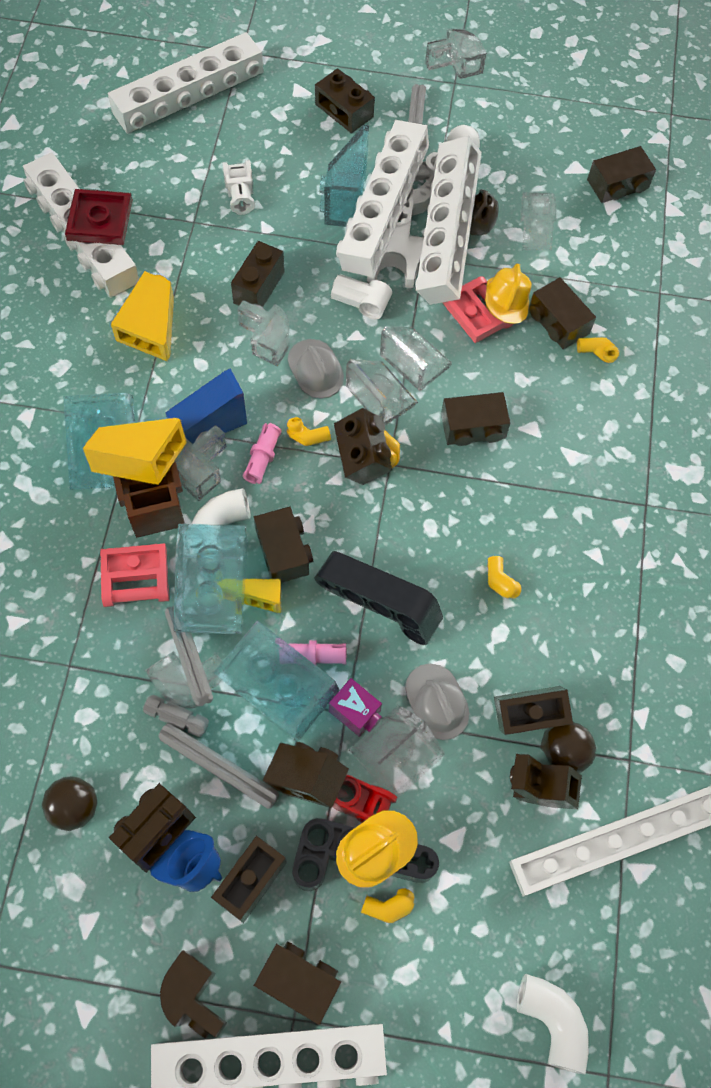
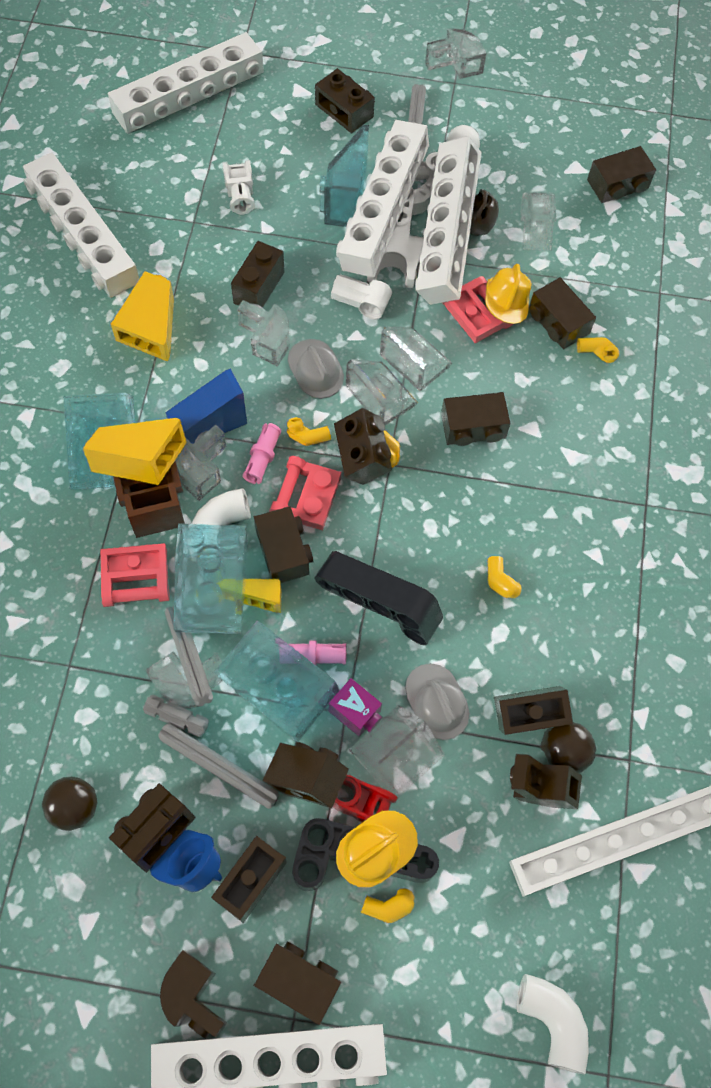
dark red tile [65,189,133,245] -> none
none -> coral plate [269,456,342,531]

